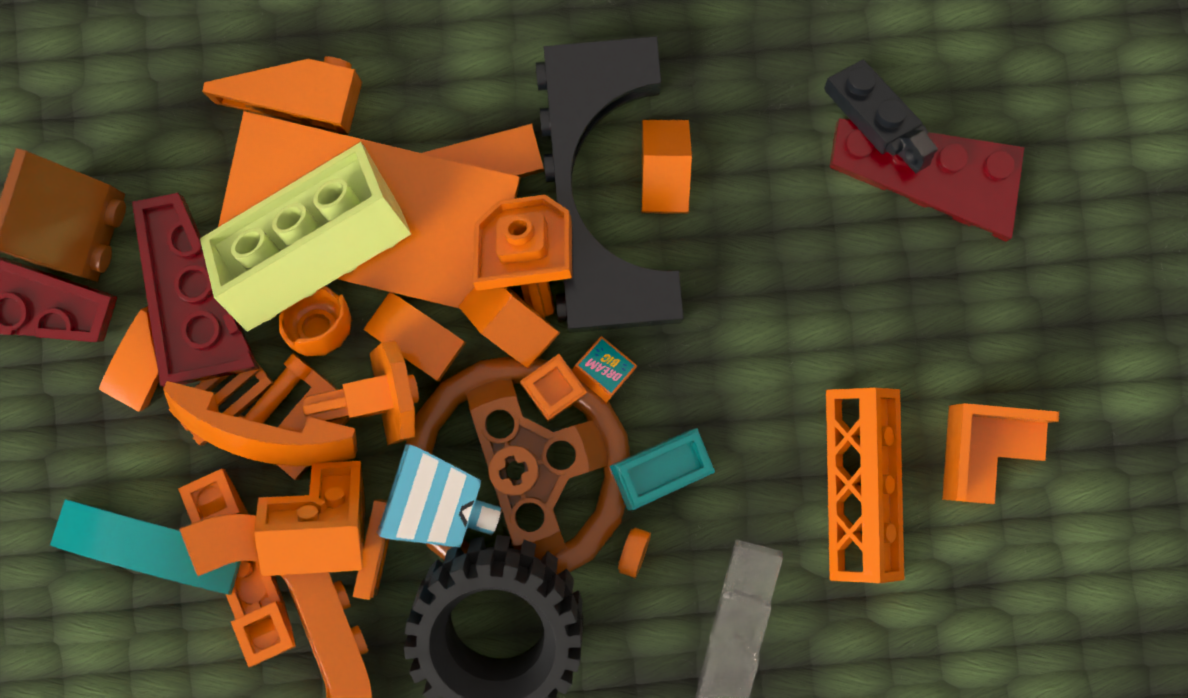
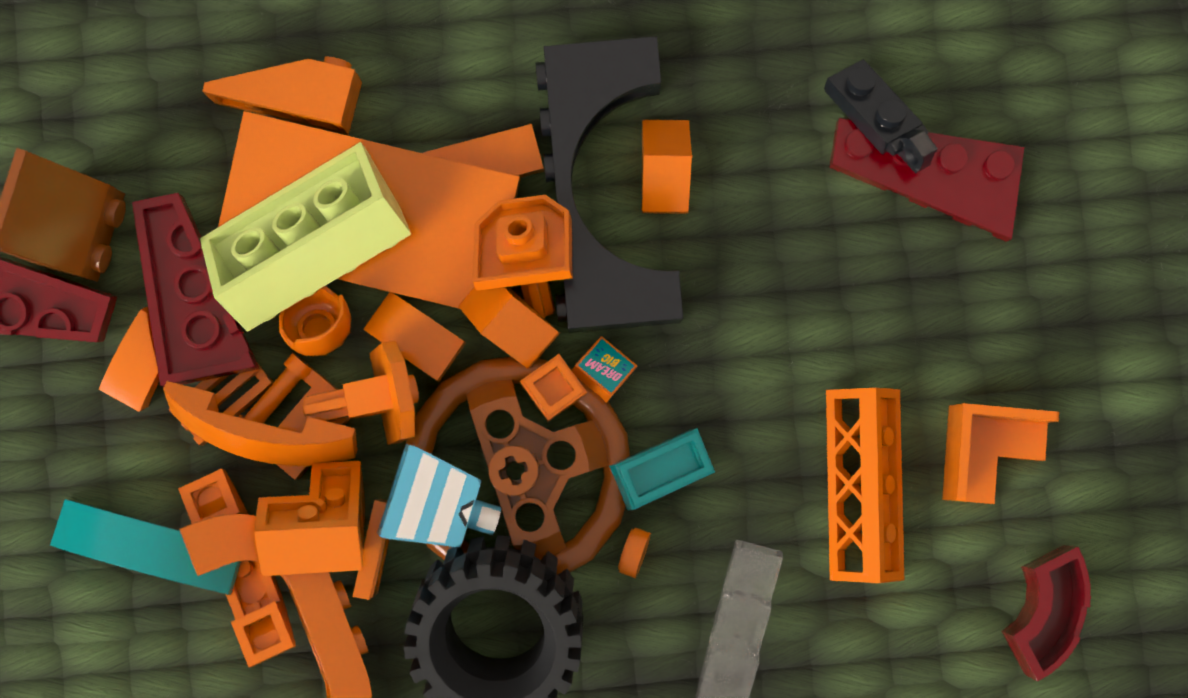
none -> dark red brick [1002,545,1091,682]

